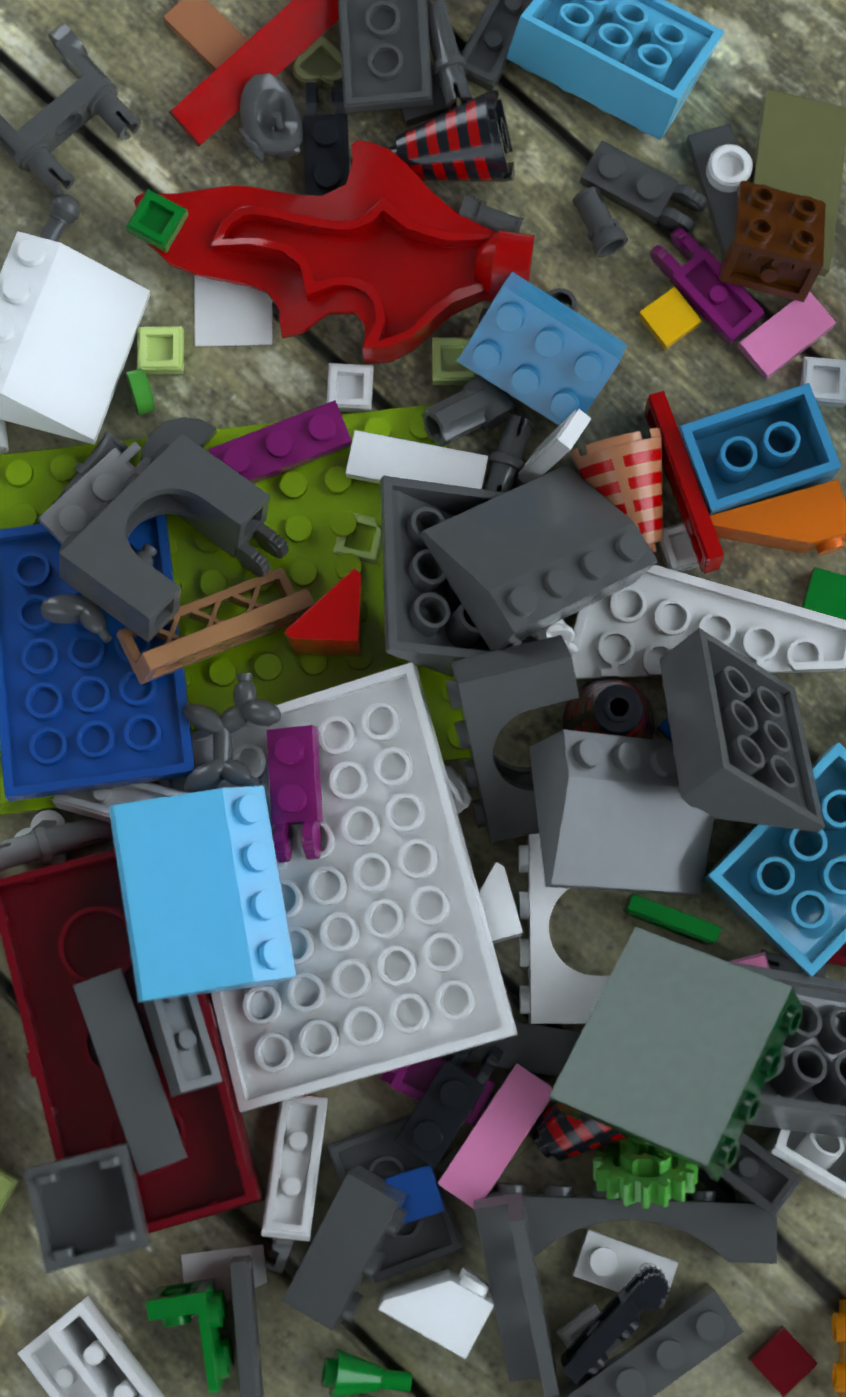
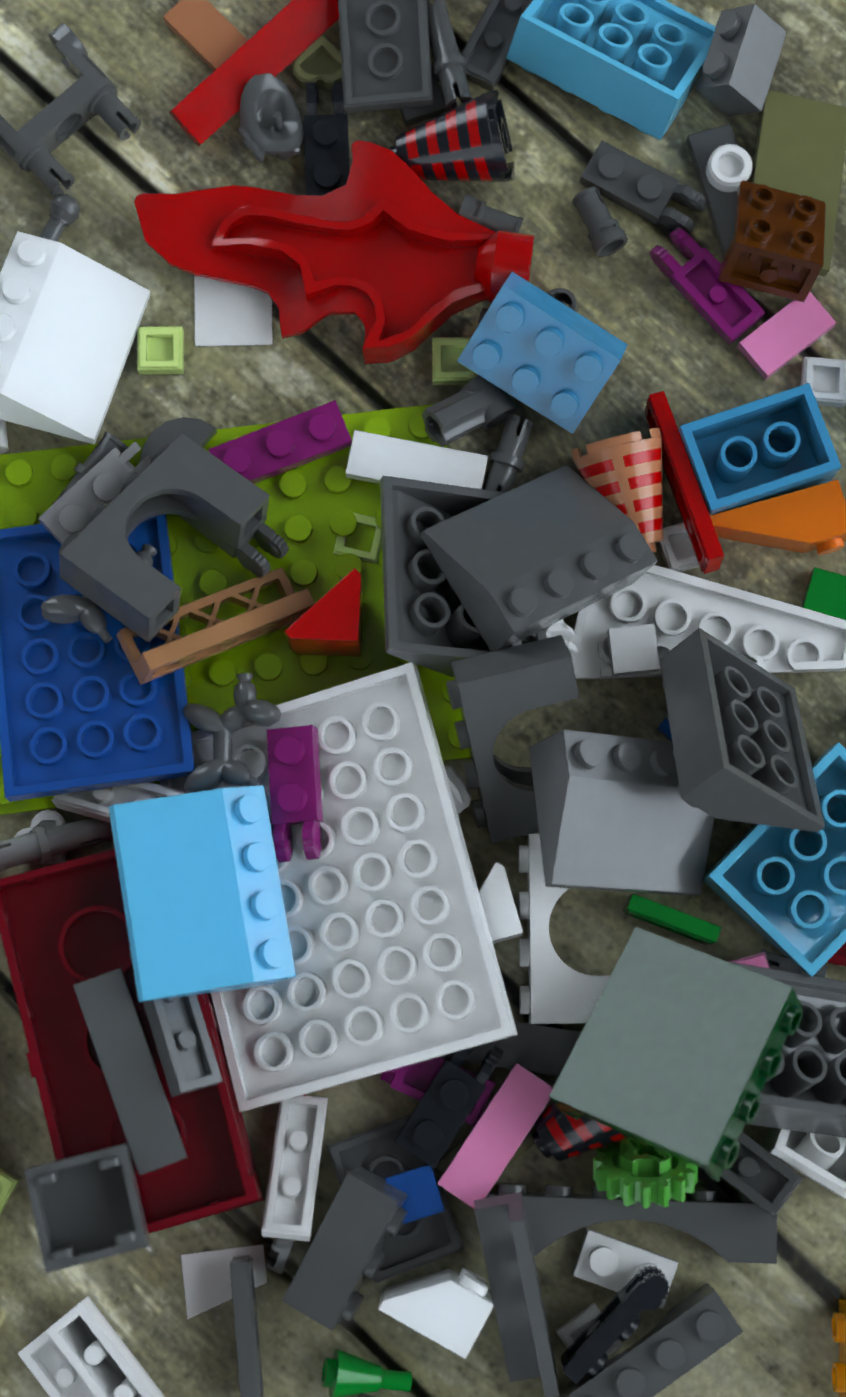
green tile [126,189,189,253] -> none
bright green tile [126,368,155,416] -> none
green bracket [146,1278,234,1394] -> none
white tile [327,363,374,413] -> none
white tile [518,409,591,484] -> none
black cone [562,678,654,739] -> none
yellow tile [638,287,702,351] -> none
dark red tile [748,1325,818,1397] -> none
none -> white tile [607,623,660,676]
none -> dark grey brick [696,4,787,117]

